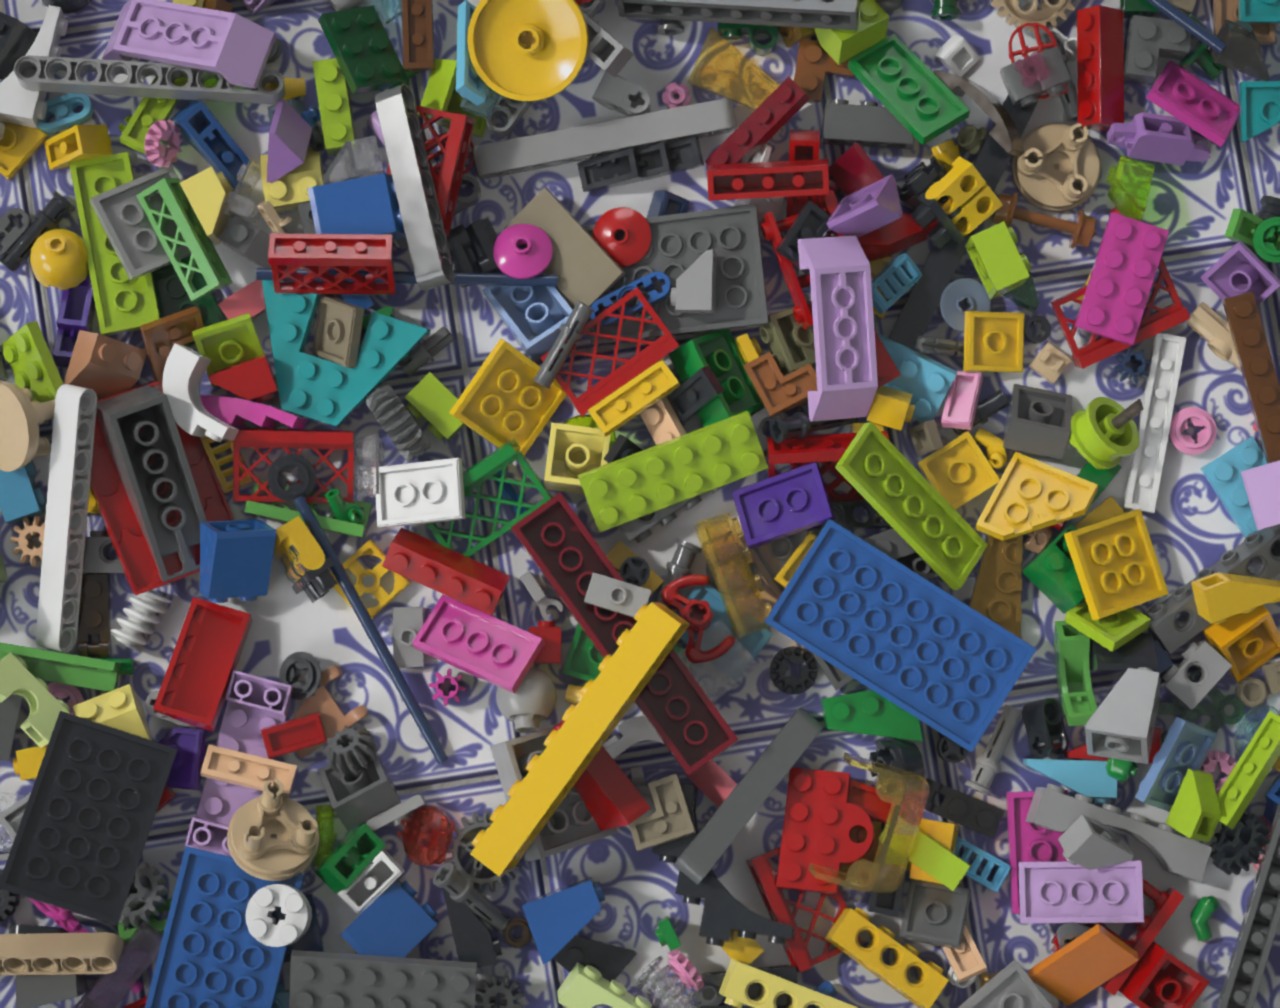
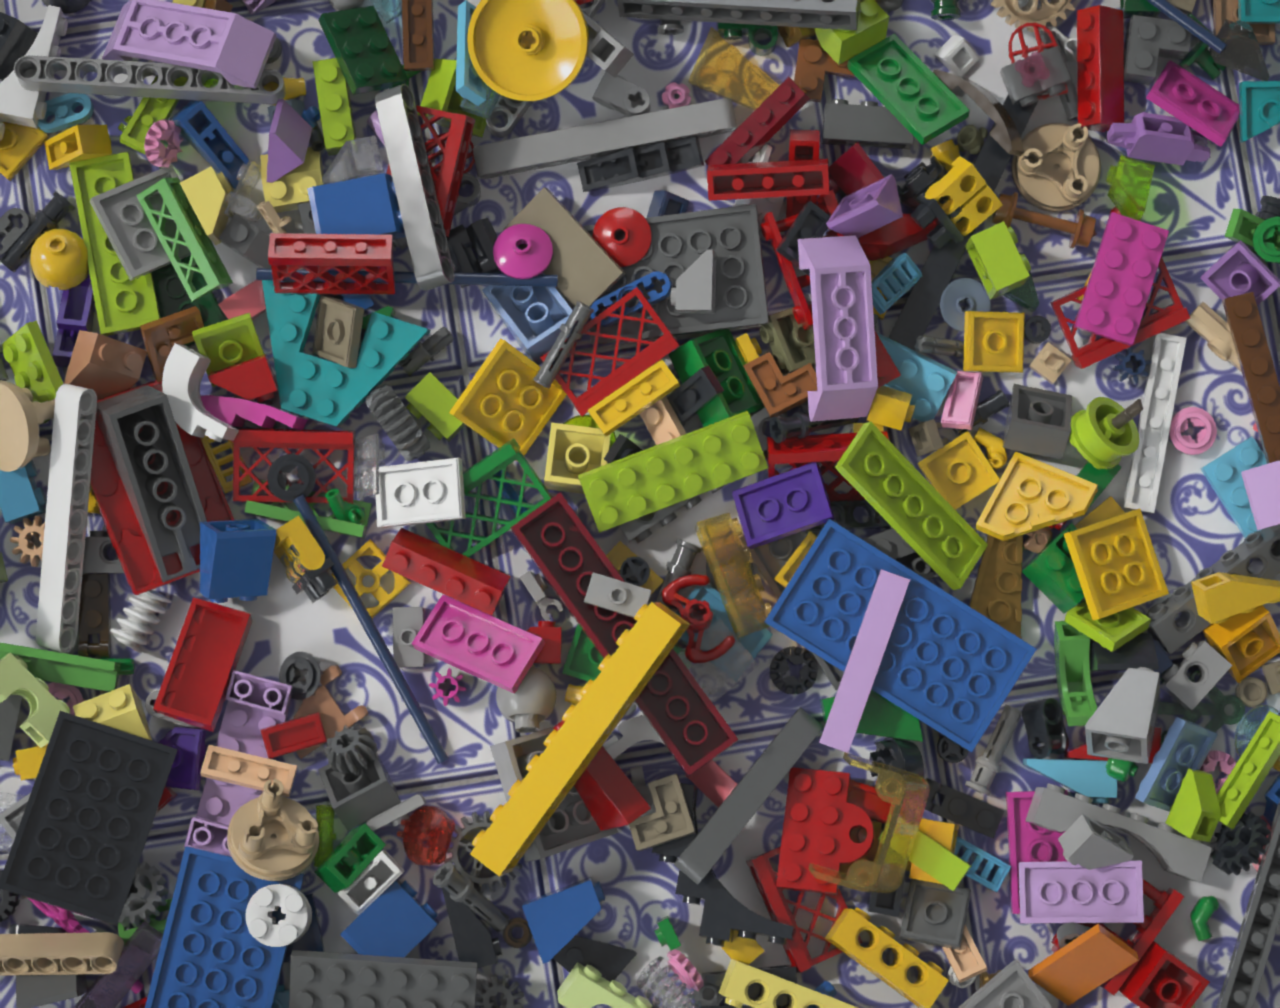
none -> lavender tile [819,569,910,753]

